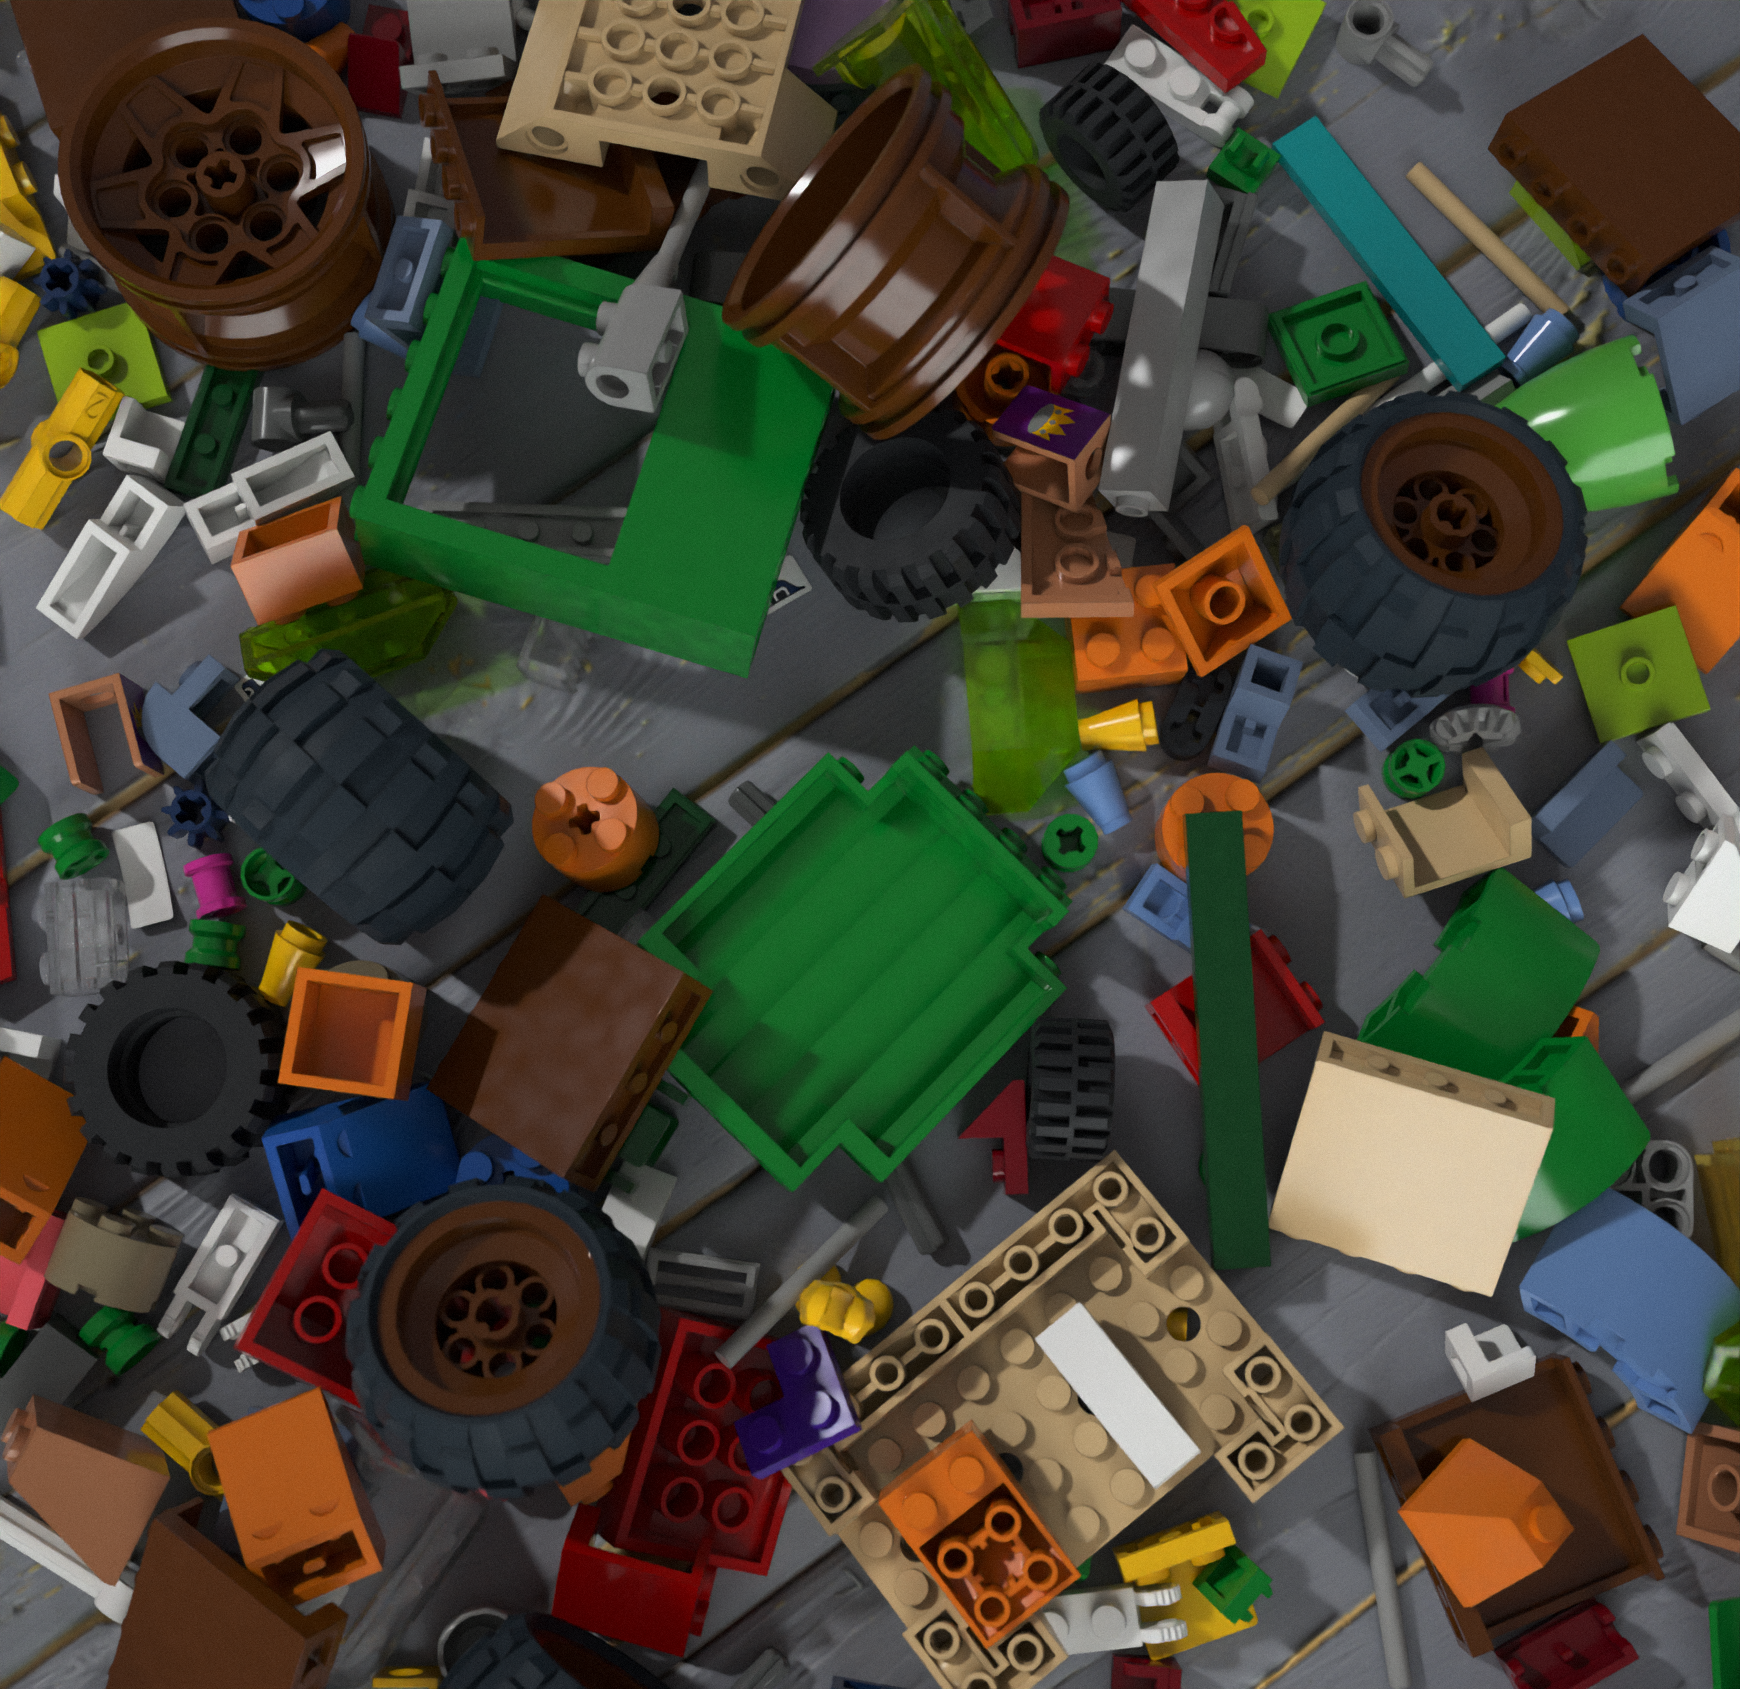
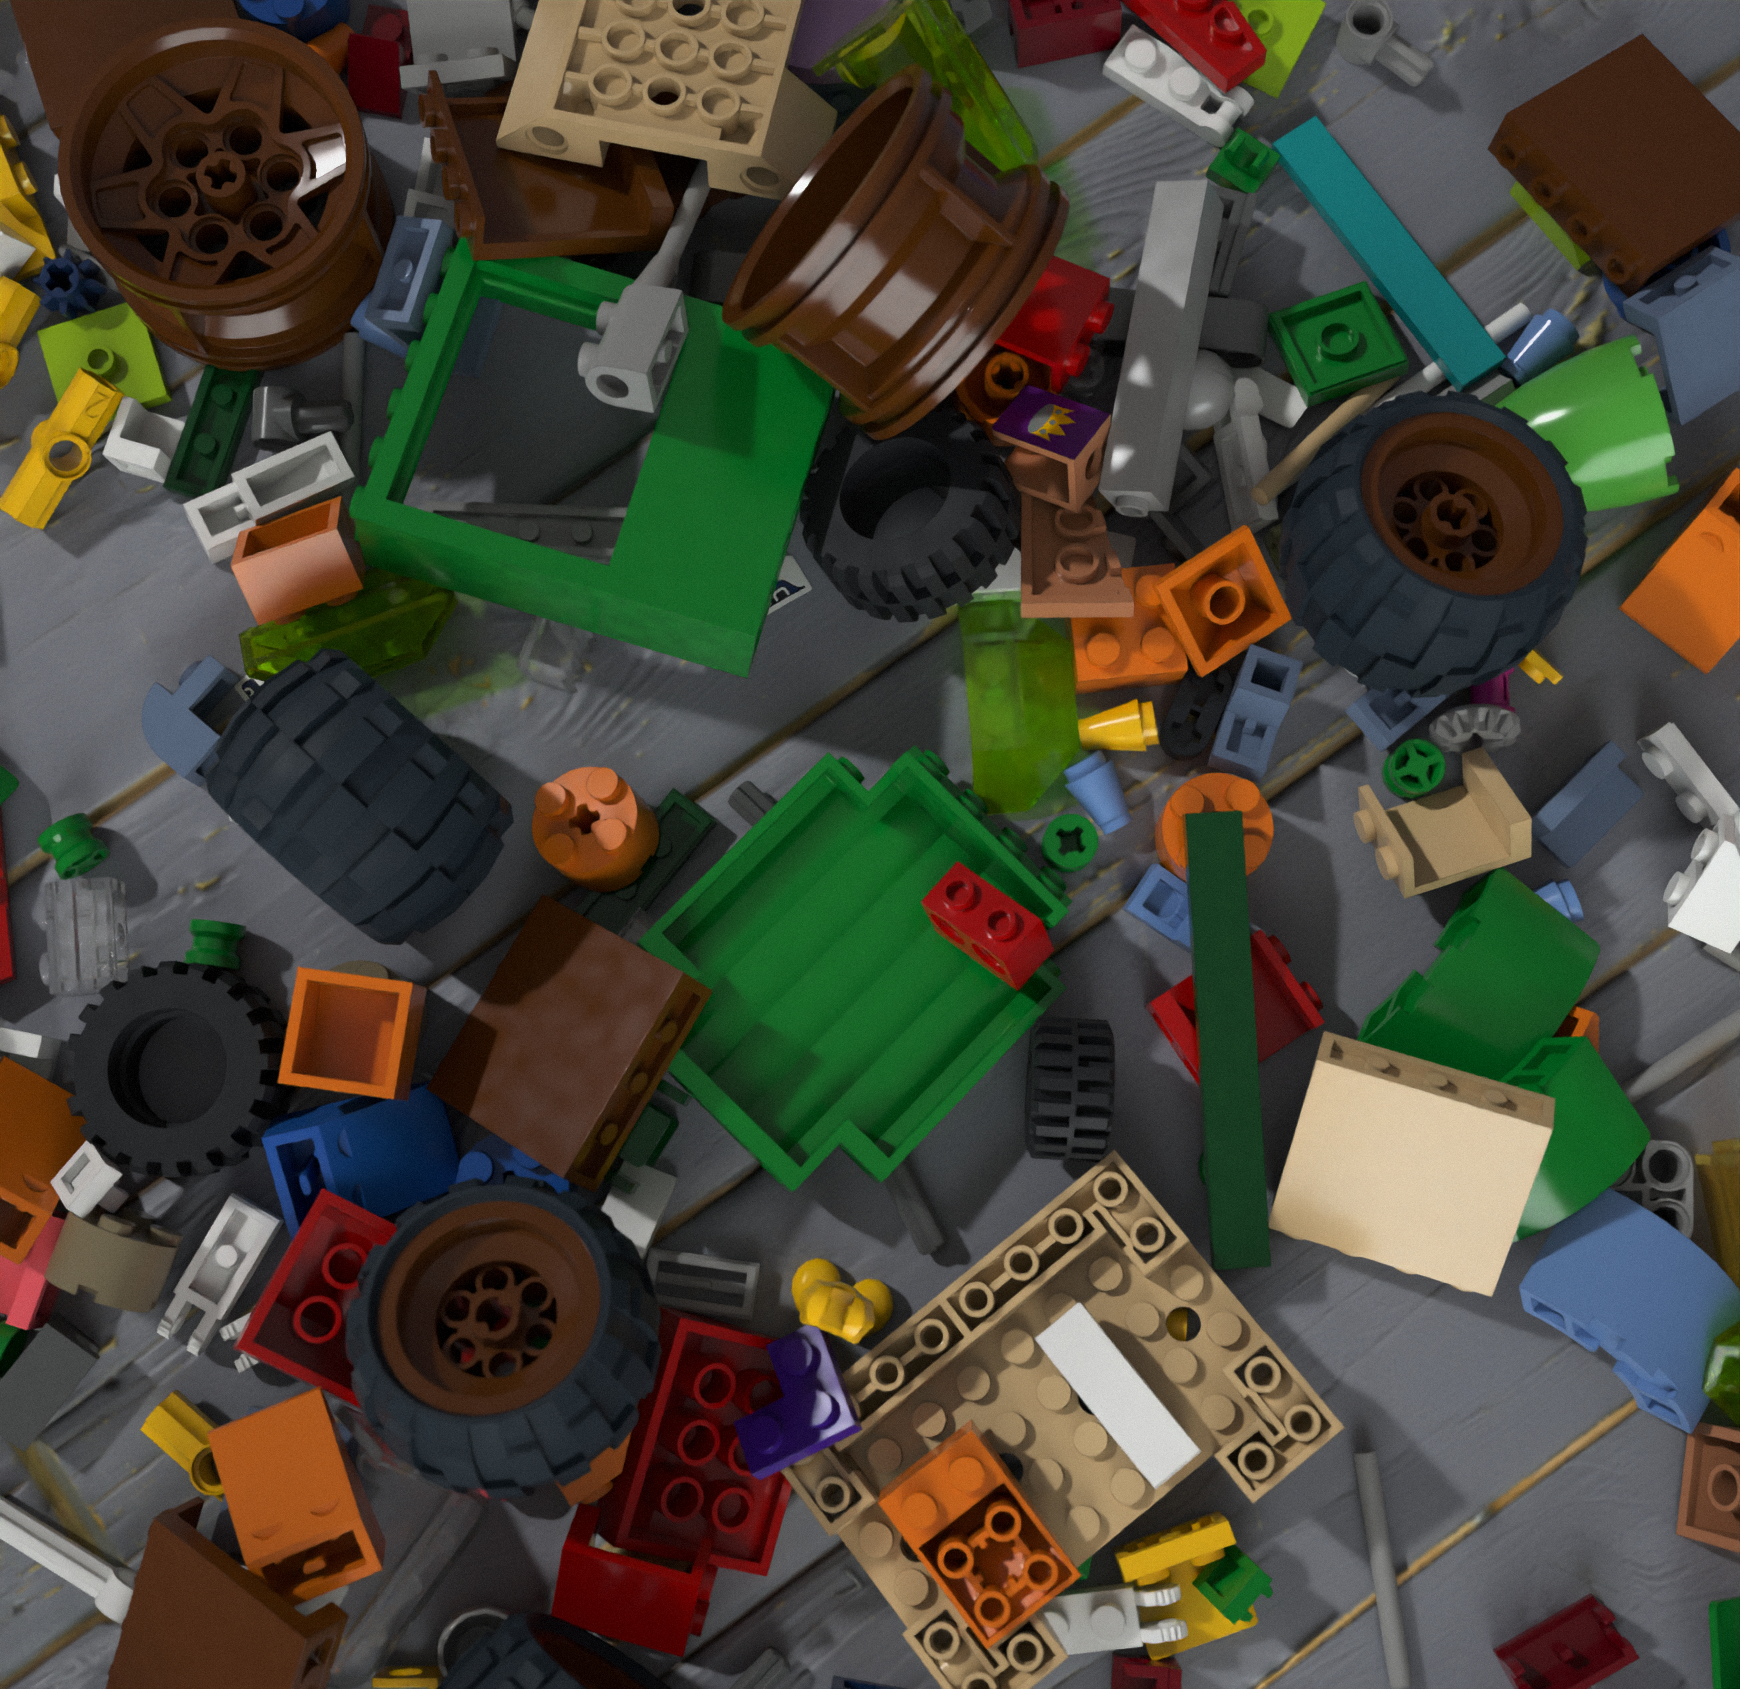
nougat slope [1,1394,170,1587] -> none
white slope [36,475,186,639] -> none
nougat piece [48,673,164,795] -> none
green wheel [79,1306,161,1377] -> none
white sticker [112,821,173,929] -> none
dark blue gear [161,779,231,850] -> none
dark pink bush [183,853,247,920] -> none
green wheel [240,847,307,907] -> none
yellow cone [258,920,328,1007] -> none
light grey bar [715,1195,889,1369] -> none
dark red slope [957,1080,1029,1195] -> none
black tyre [1039,62,1179,213] -> none
reddish brown panel [1368,1353,1665,1658] -> none
orange slope [1397,1438,1574,1607] -> none
tan bar [1405,161,1571,316] -> none
white panel [1445,1323,1536,1402] -> none
lime plate [1566,605,1711,745] -> none
none -> white tile [50,1140,129,1219]
none -> red brick [921,861,1054,991]

